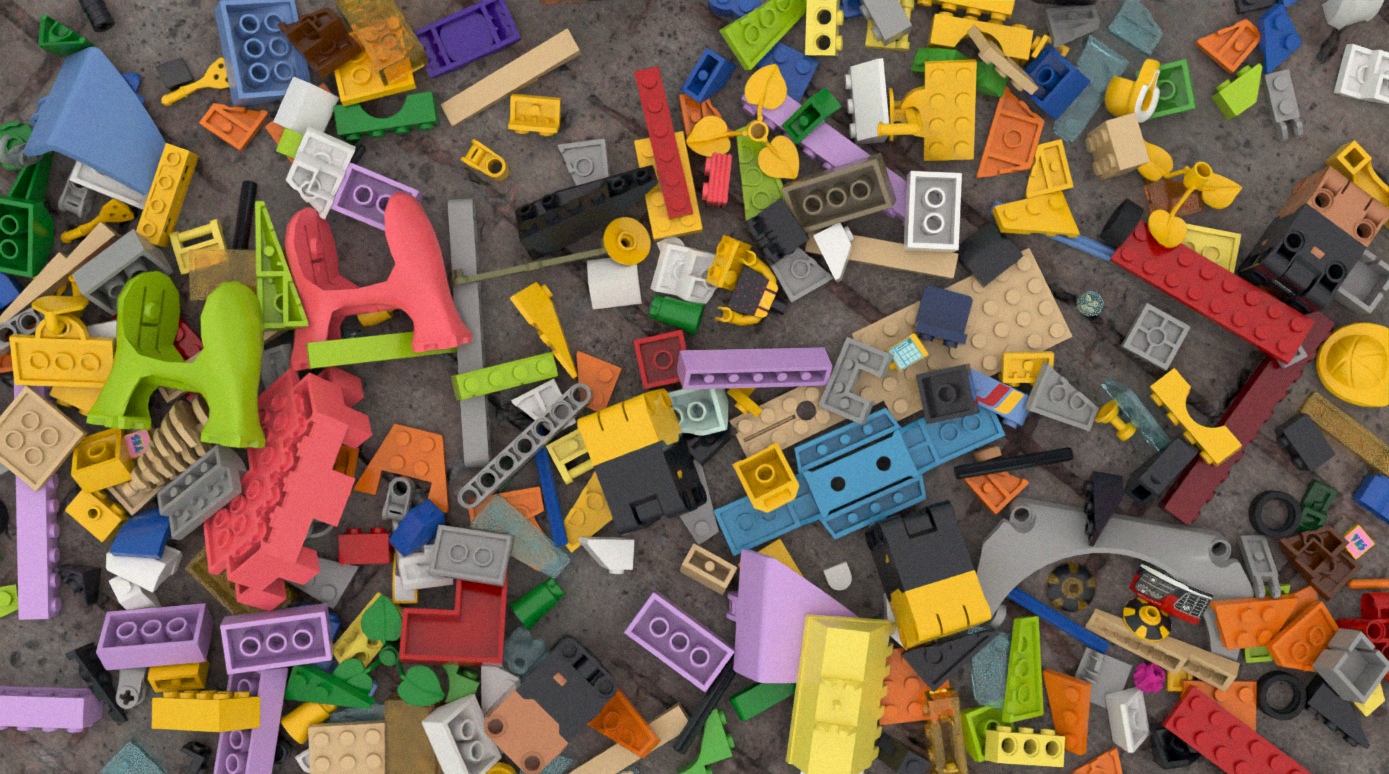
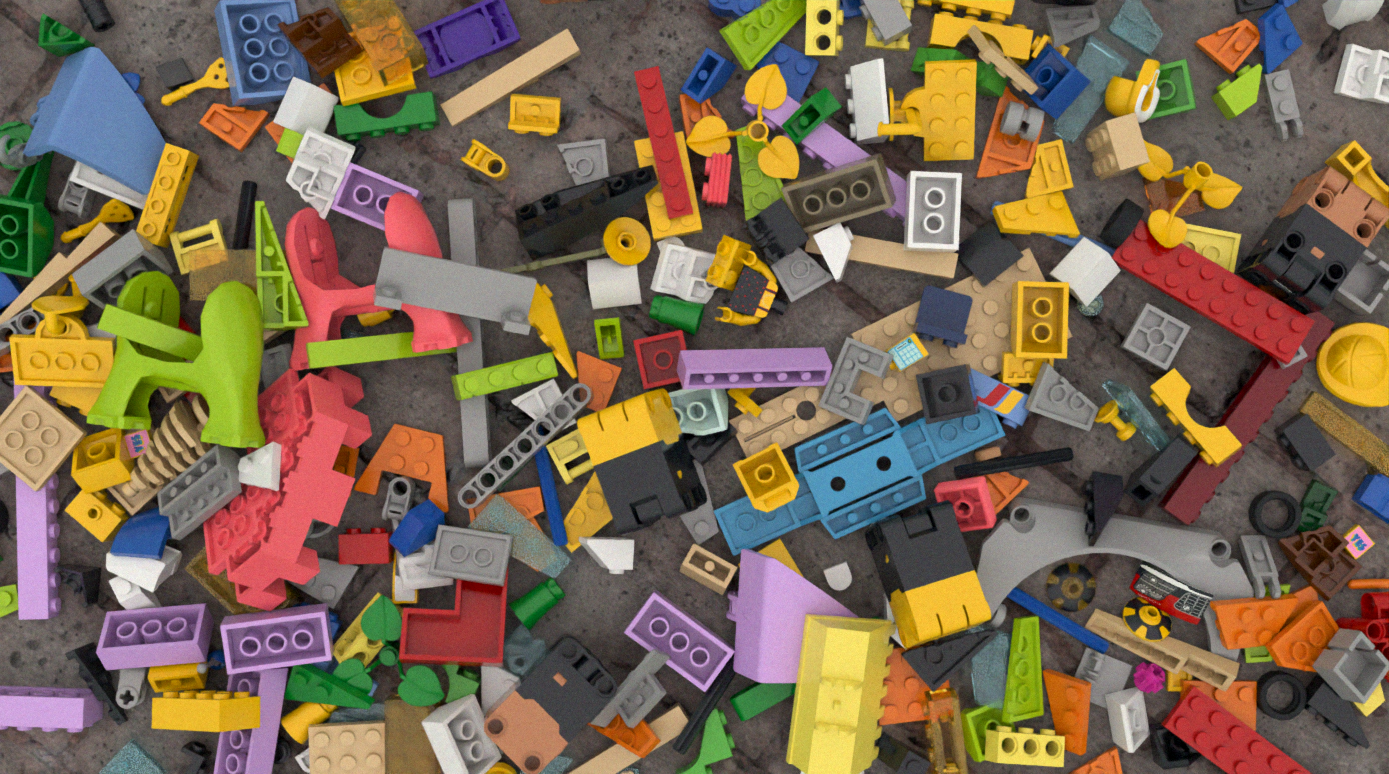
none -> lime tile [97,303,204,362]
none -> hinge [197,649,226,674]
none -> white wing [238,442,282,491]
none -> light grey bracket [373,247,537,335]
none -> light grey bracket [589,649,670,728]
none -> lime slope [594,317,624,359]
none -> coral brick [934,476,997,532]
none -> light grey wheel [999,101,1044,142]
none -> yellow brick [1011,281,1069,359]
none -> white slope [1049,237,1121,307]

